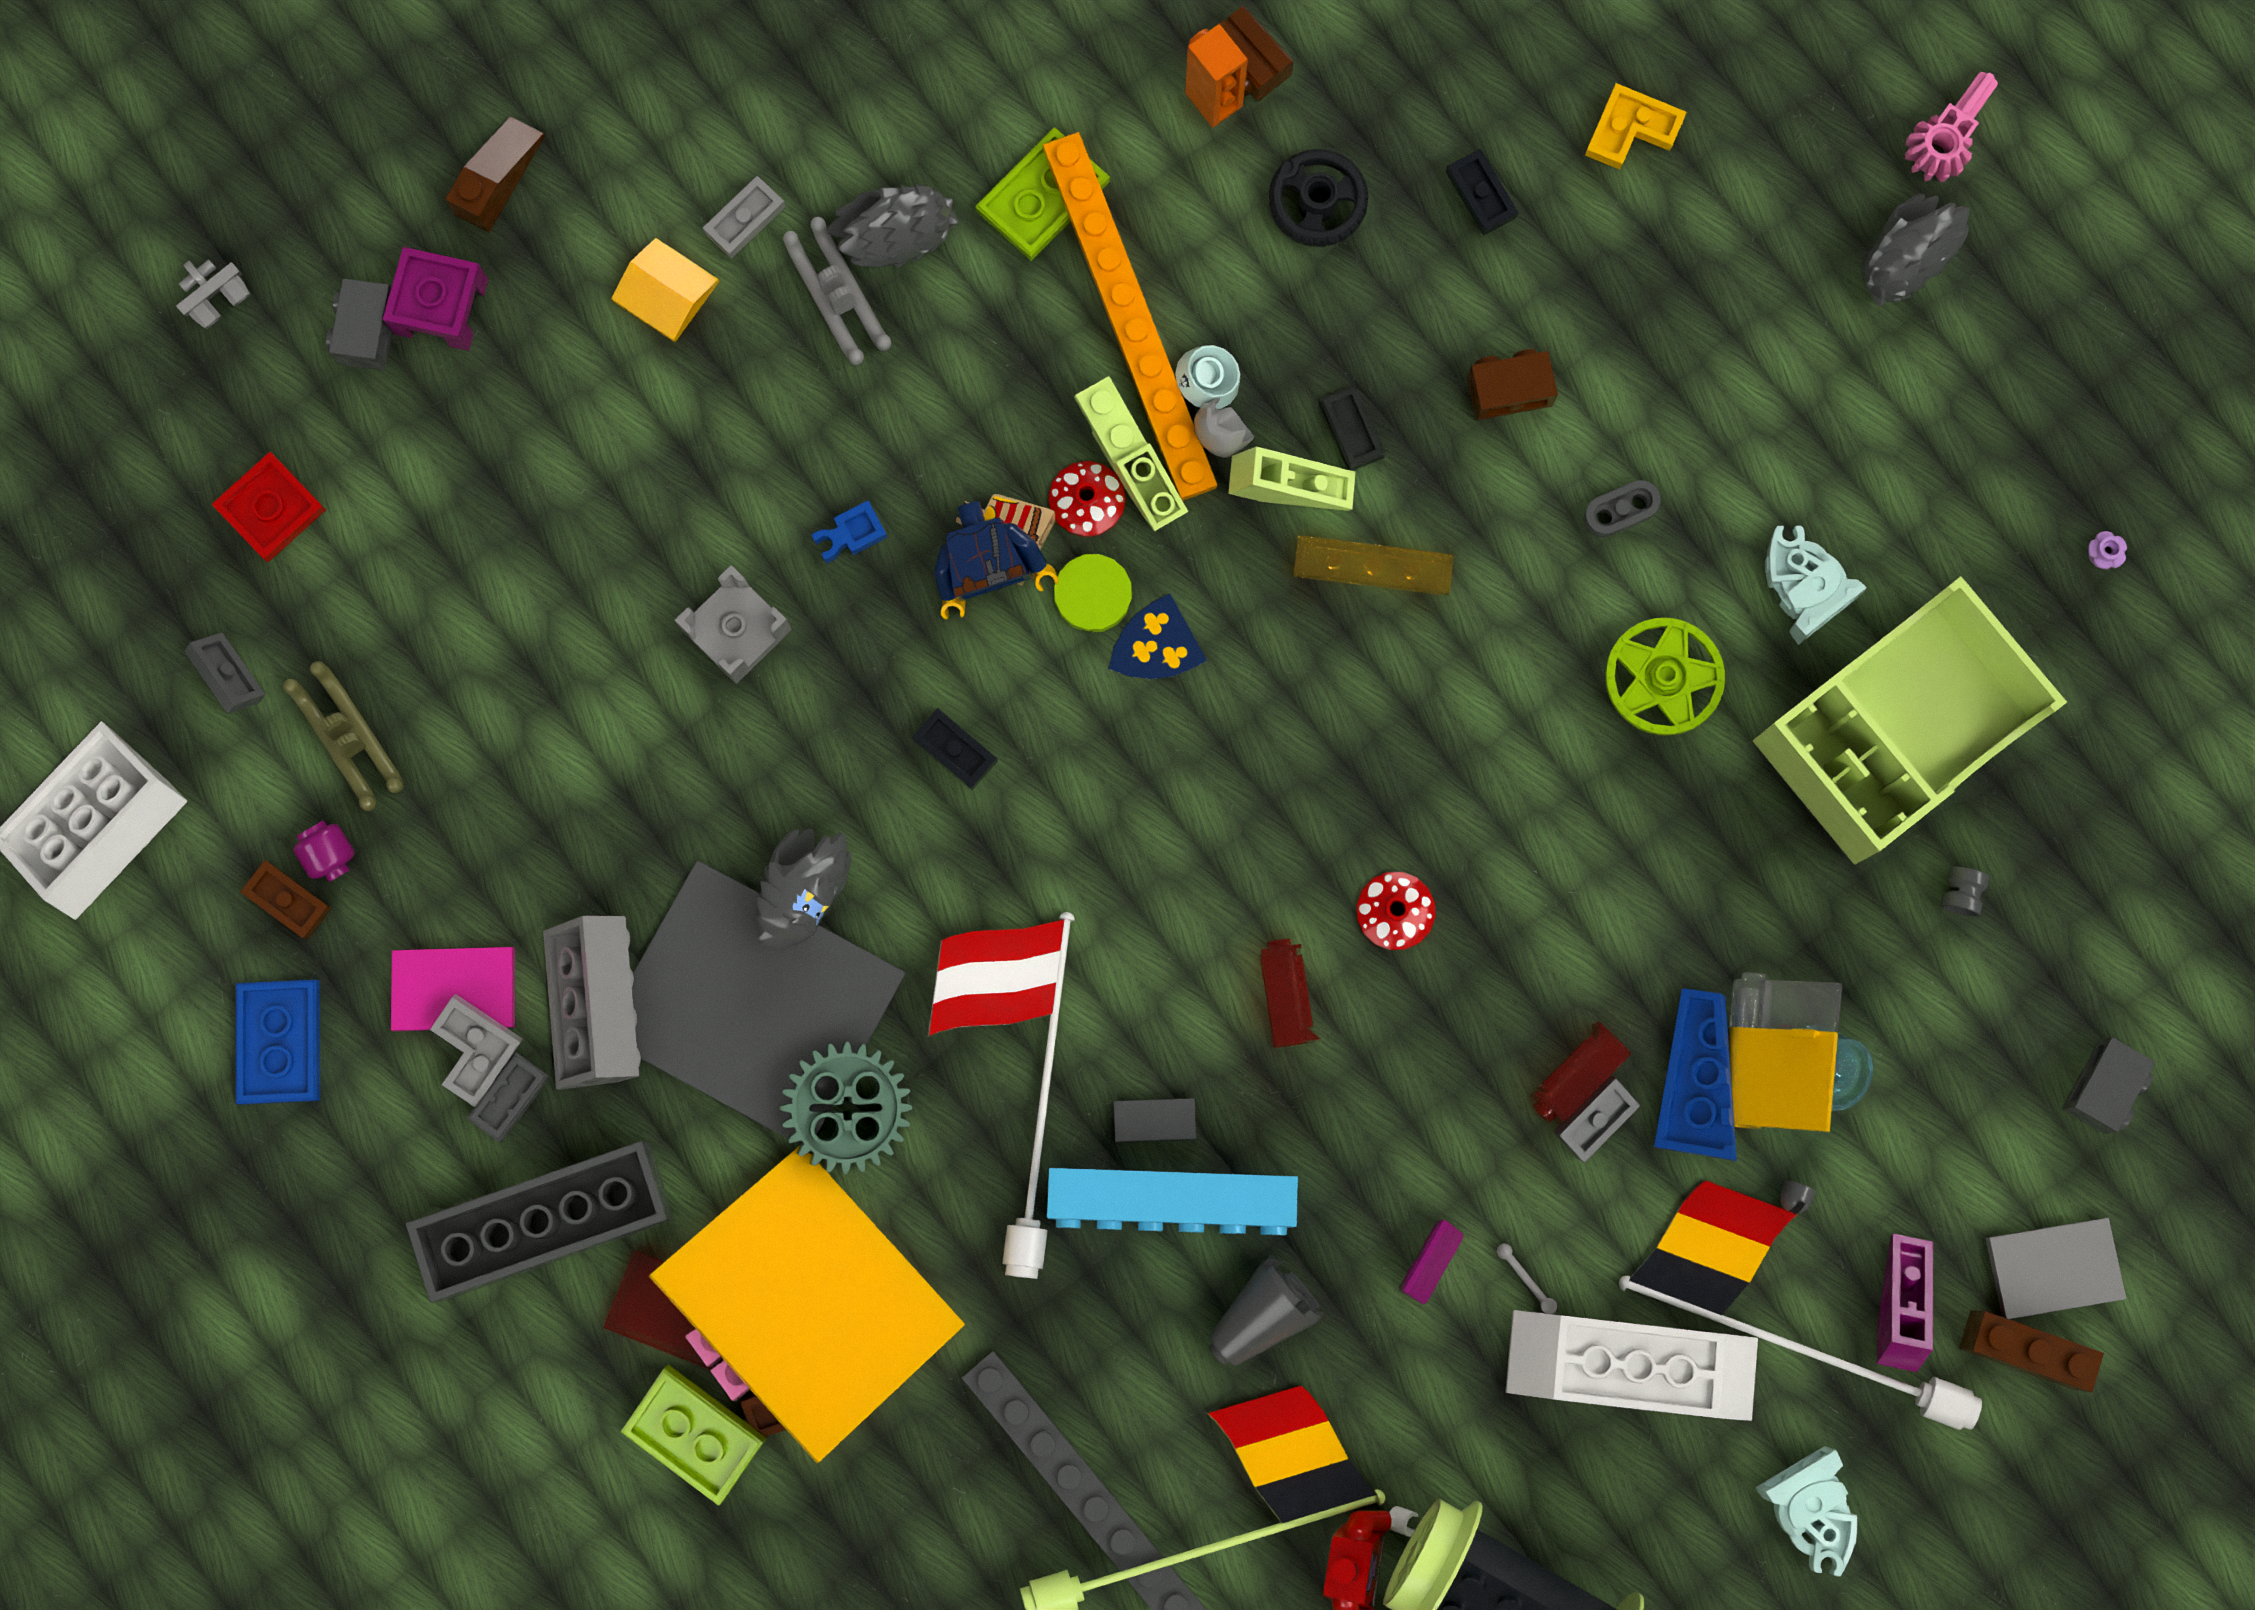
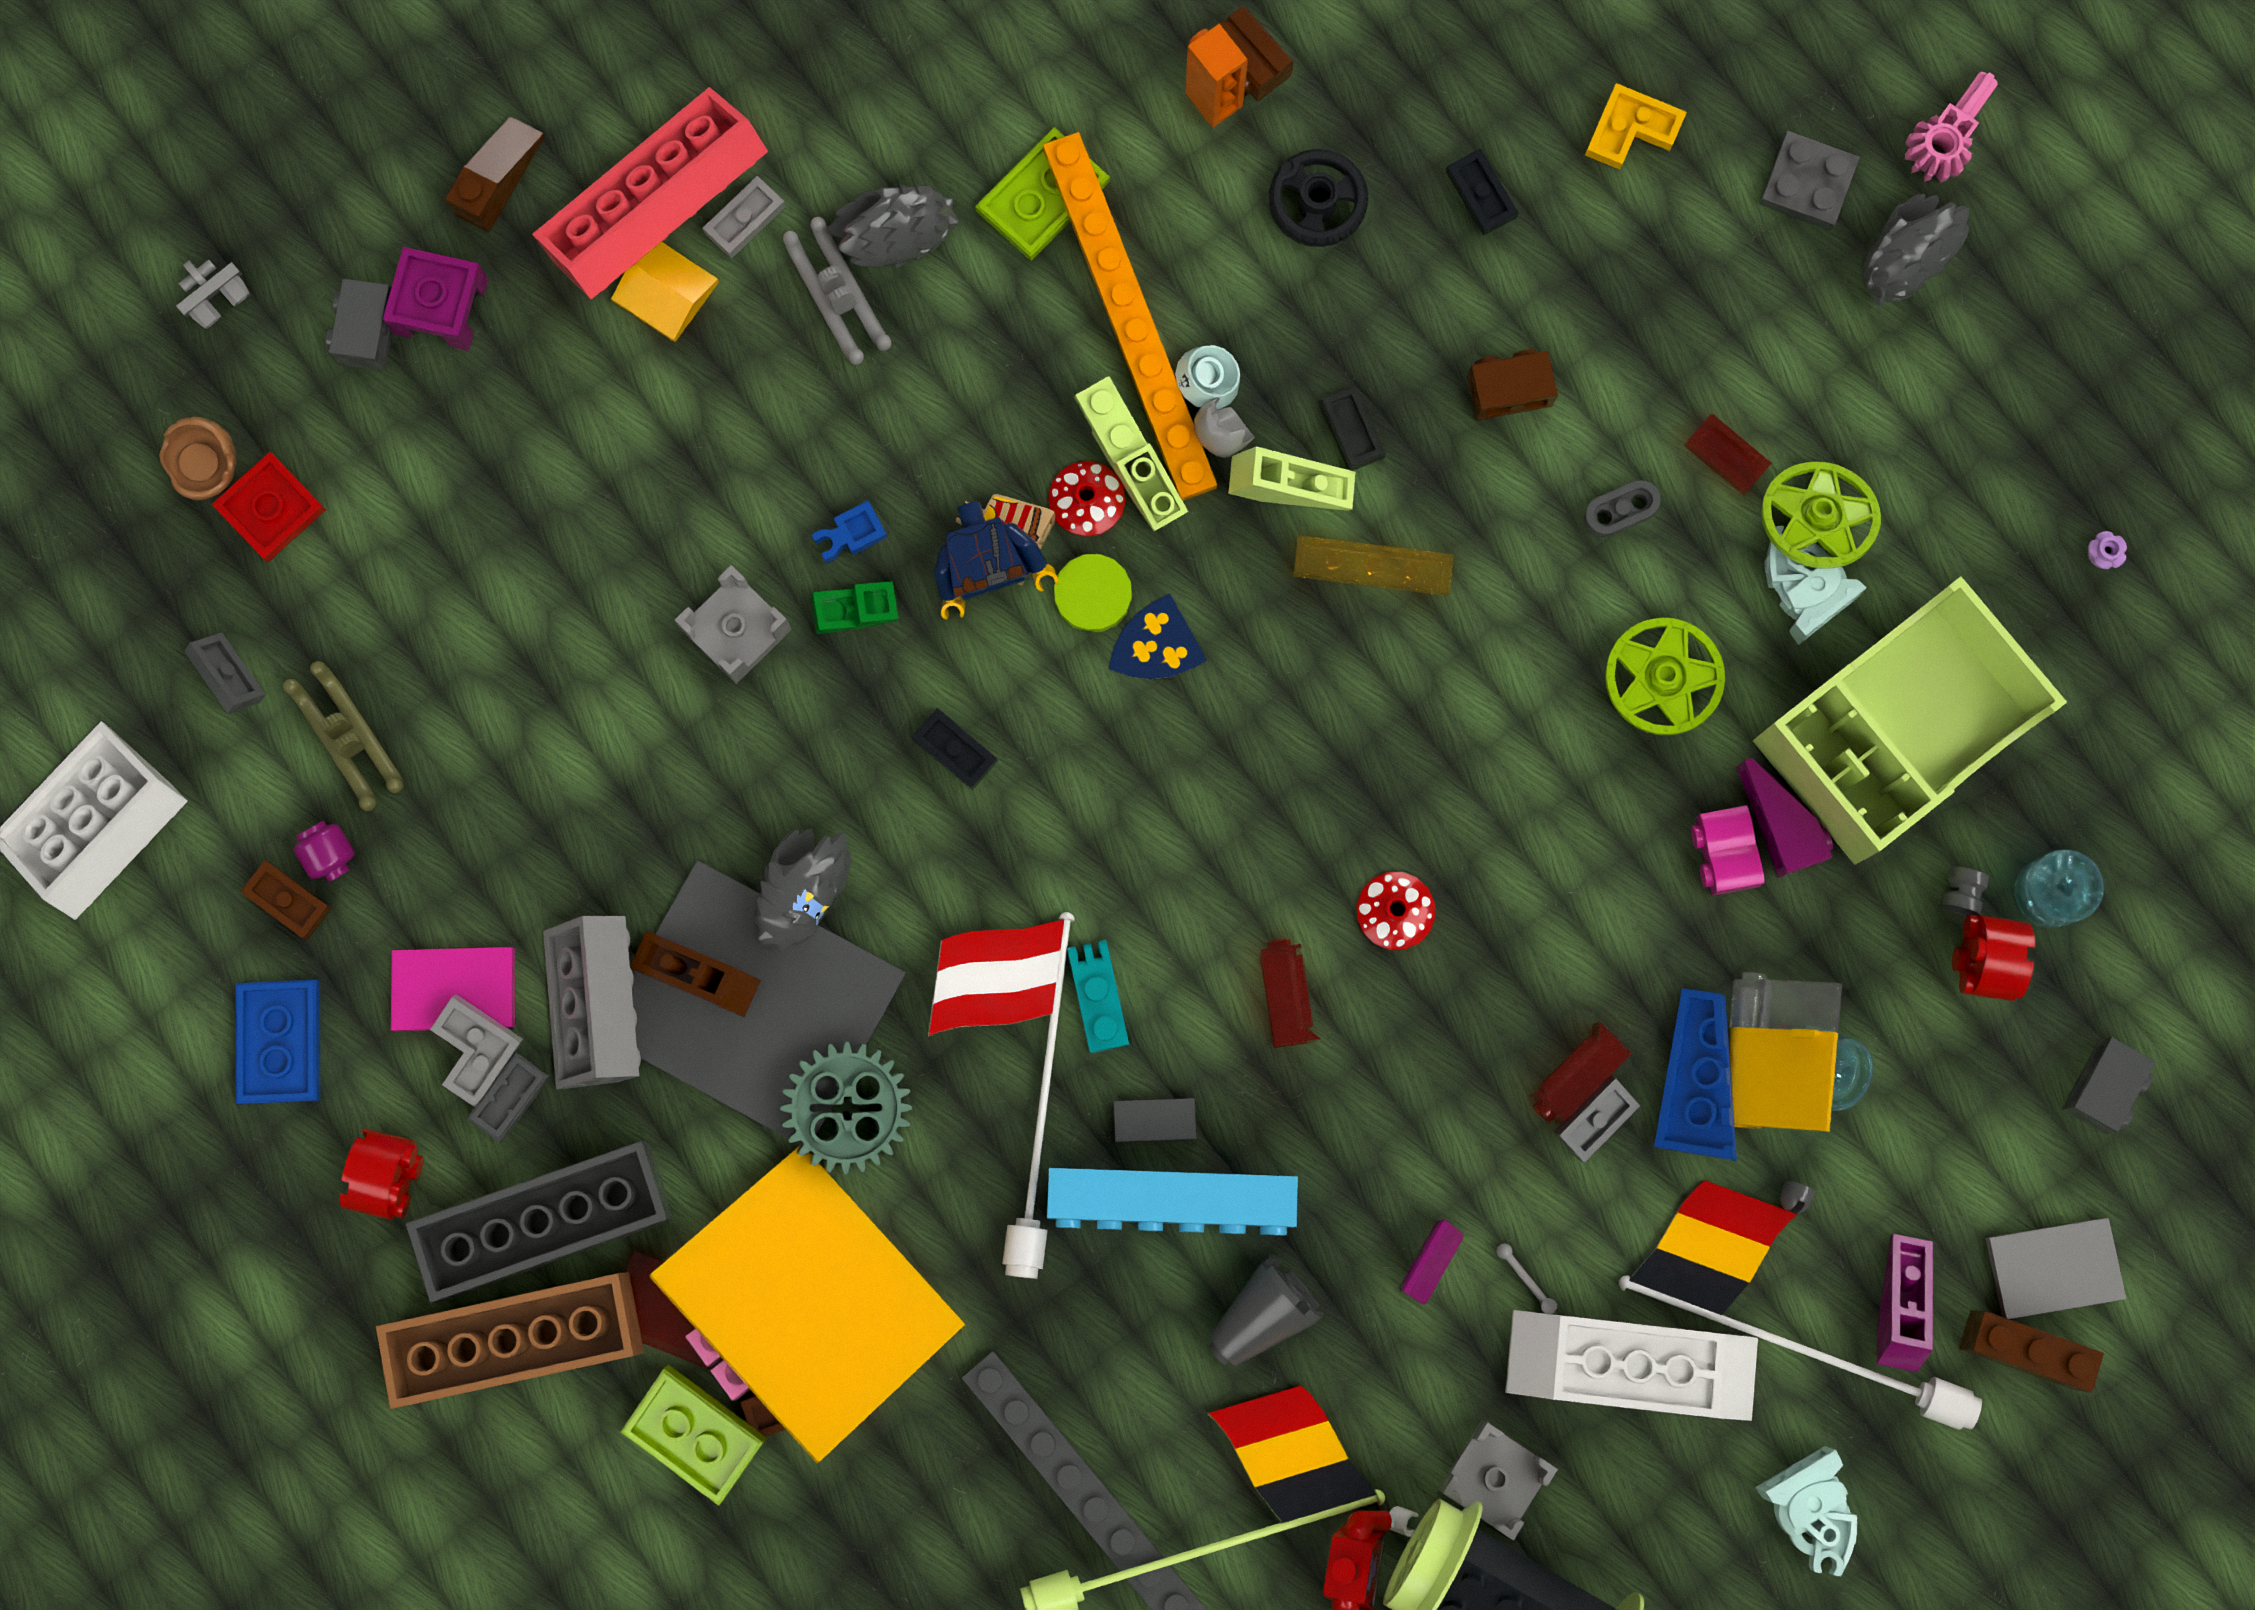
none -> medium nougat piece [159,417,237,500]
none -> red brick [339,1128,424,1220]
none -> medium nougat brick [376,1272,644,1409]
none -> coral brick [532,87,768,300]
none -> reddish brown slope [630,931,761,1017]
none -> green slope [810,581,898,634]
none -> teal hinge [1067,939,1129,1054]
none -> light grey panel [1438,1420,1558,1541]
none -> clear red plate [1684,414,1772,496]
none -> dark pink brick [1691,805,1765,896]
none -> magenta slope [1736,758,1833,878]
none -> flat silver plate [1759,131,1860,230]
none -> lime wheel [1761,462,1881,569]
none -> red brick [1952,915,2035,1001]
none -> clear light blue wheel [2015,850,2104,928]

